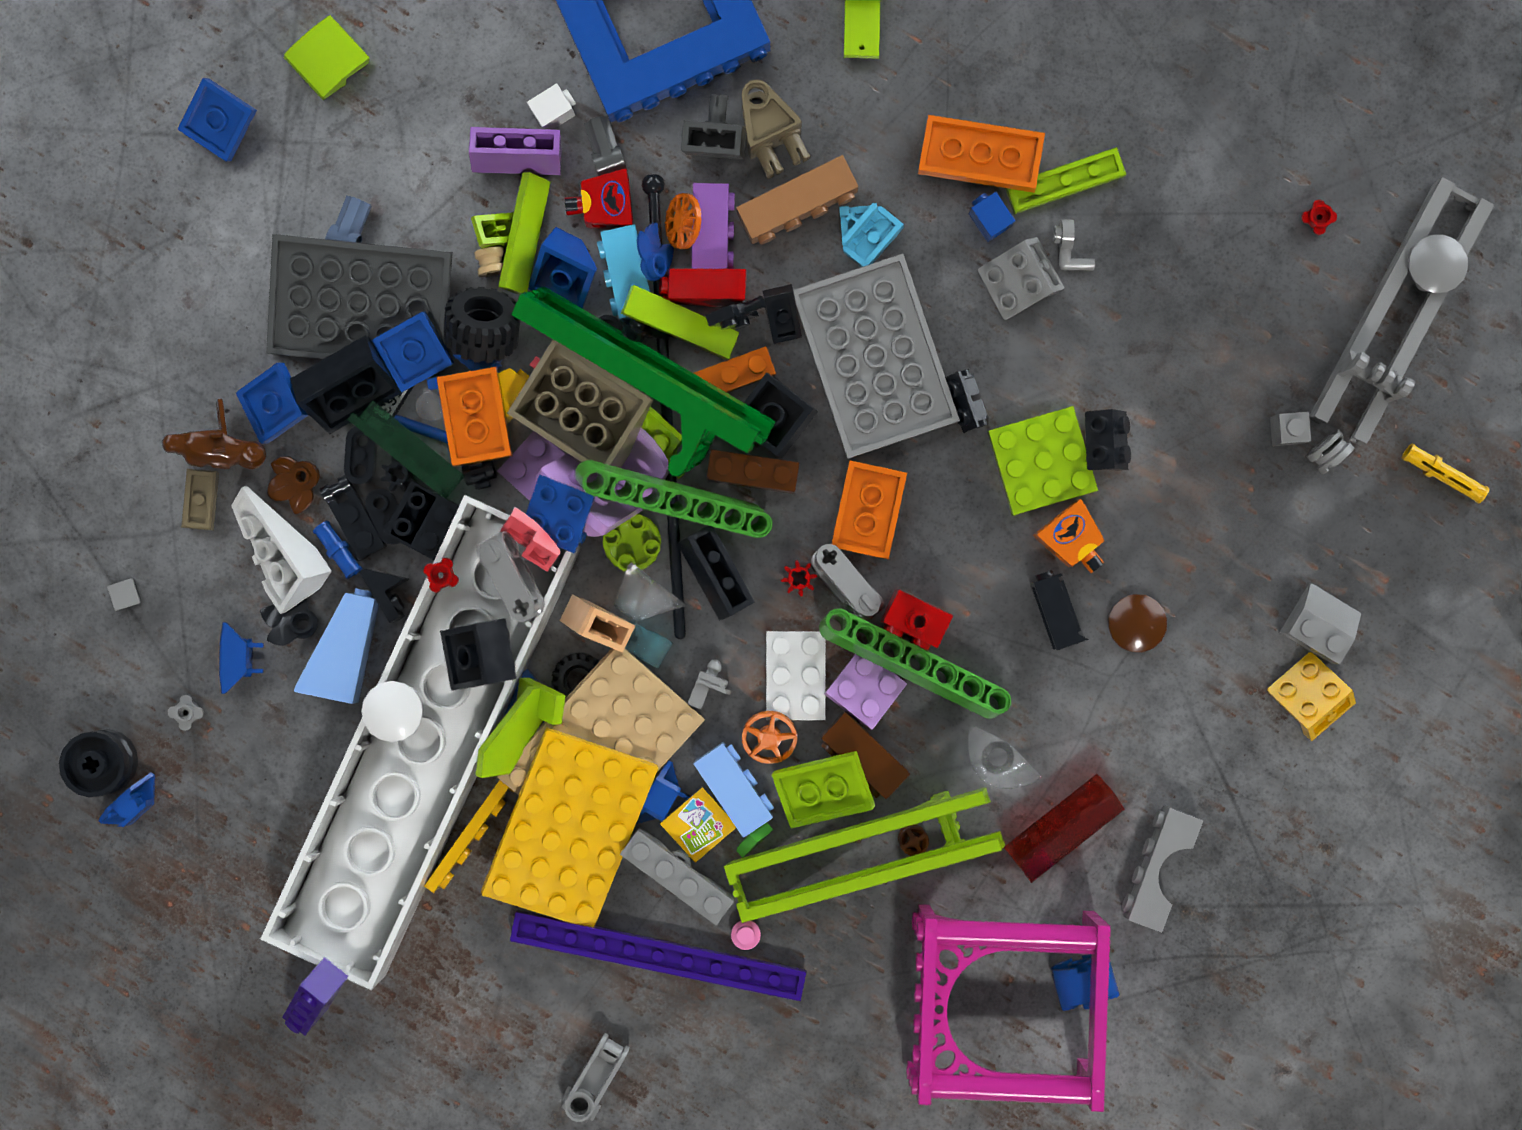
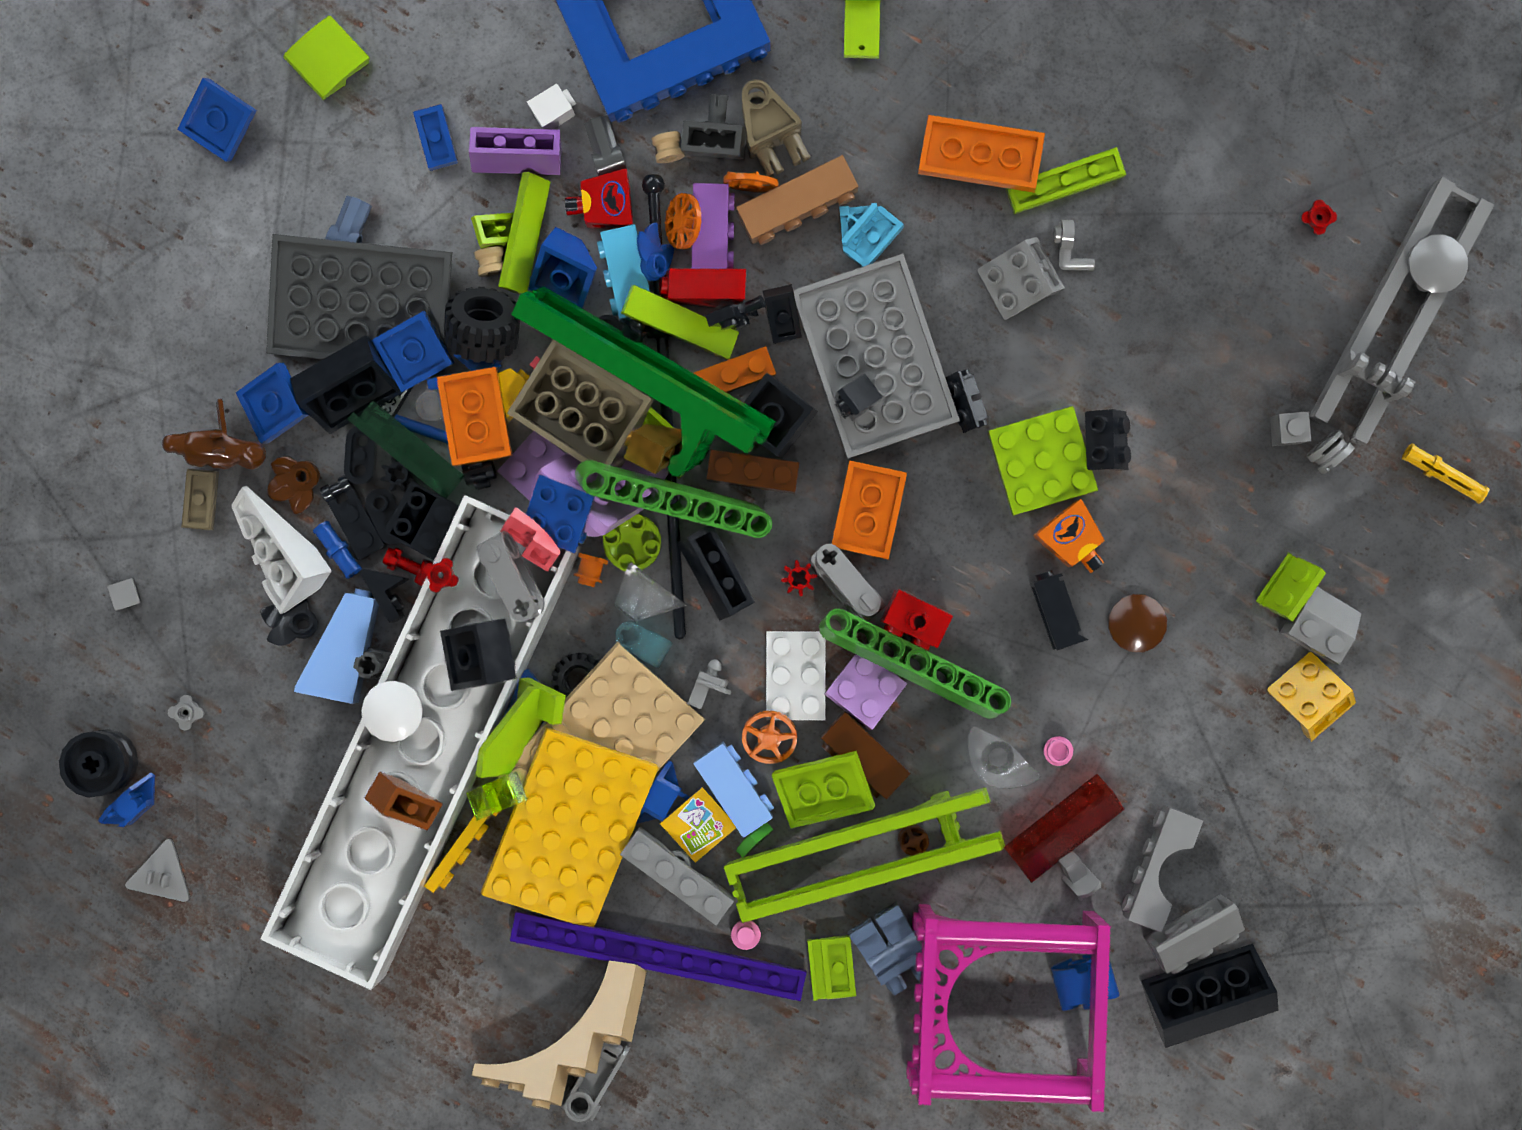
blue piece [219,622,264,694] -> none
dark purple brick [282,957,348,1036] -> none
light nougat slope [560,594,636,653] -> none
blue brick [968,192,1016,242] -> none
none -> light grey piece [125,839,190,902]
none -> dark grey piece [353,647,392,681]
none -> dark orange slope [364,771,443,831]
none -> red bar [382,547,433,586]
none -> blue plate [413,104,458,171]
none -> clear neon green slope [466,771,528,821]
none -> tan arch [472,961,647,1110]
none -> orange brick [573,553,608,587]
none -> pearl gold slope [624,424,682,474]
none -> tan wheel [651,131,685,163]
none -> orange wheel [723,171,779,193]
none -> lime plate [807,935,856,1001]
none -> black slope [834,373,883,421]
none -> sand blue hips [848,901,922,995]
none -> bright pink plate [1043,736,1073,766]
none -> light grey piece [1058,851,1101,901]
none -> black slope [1141,944,1279,1048]
none -> light grey slope [1144,894,1245,974]
none -> lime plate [1256,552,1326,622]

